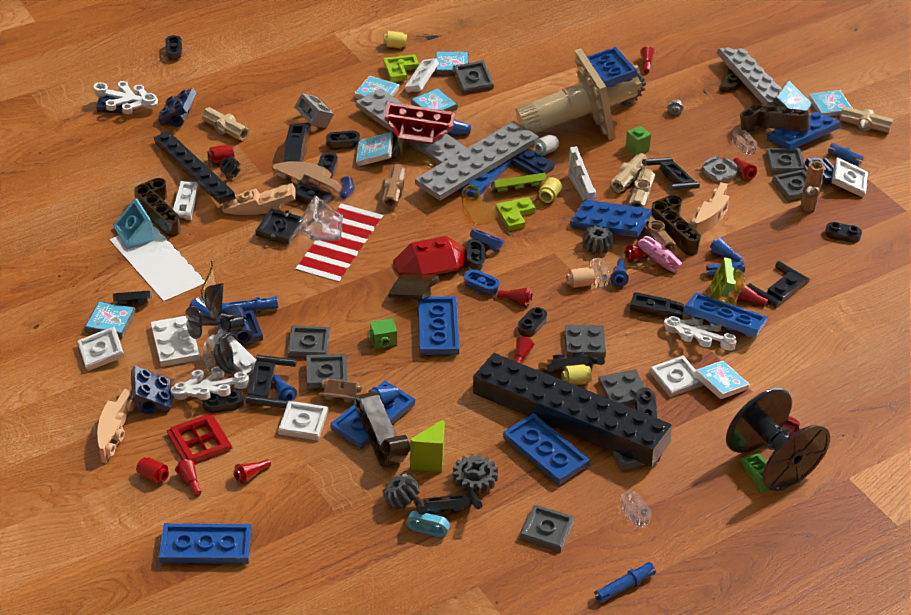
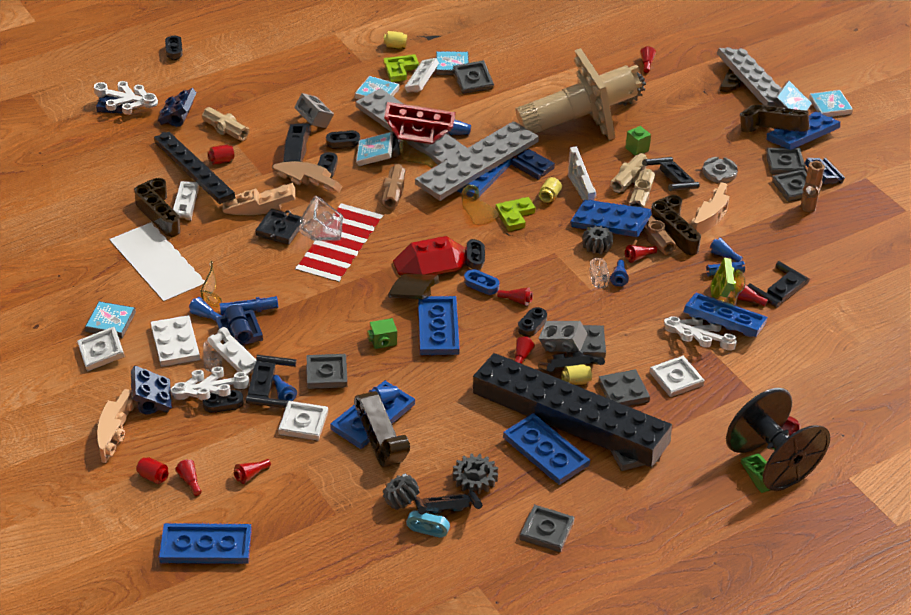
medium azure slope [113,198,153,248] -> none
black plate [113,291,152,305] -> none
red piece [167,414,232,464] -> none
black plant [185,283,245,374] -> none
black gear [219,156,241,178] -> none
dark grey tile [288,326,330,358] -> none
black plate [295,182,331,208] -> none
medium nougat hinge [319,378,363,403] -> none
clear blue arm [339,176,355,199] -> none
lime slope [410,420,445,472] -> none
tile [411,88,458,112] -> none
blue plate [469,228,505,251] -> none
lime plate [491,173,547,192] -> none
white brick [534,135,559,156] -> none
light nougat brick [566,267,595,288] -> none
blue plate [587,47,638,87] -> none
blue pin [594,562,656,604] -> none
clear beam [620,491,652,527] -> none
black hinge [629,292,685,320] -> none
black plate [634,387,657,418] -> none
bright pink hinge [637,236,682,273] -> none
light grey plate [667,100,684,115] -> none
tile [694,361,750,399] -> none
clear beam [732,129,757,155] -> none
red cone [733,157,757,181] -> none
black plate [825,222,862,243] -> none
blue pin [828,143,864,166] -> none
white tile [832,158,868,197] -> none
tan piece [839,106,893,133] -> none
none -> light grey brick [539,321,587,352]

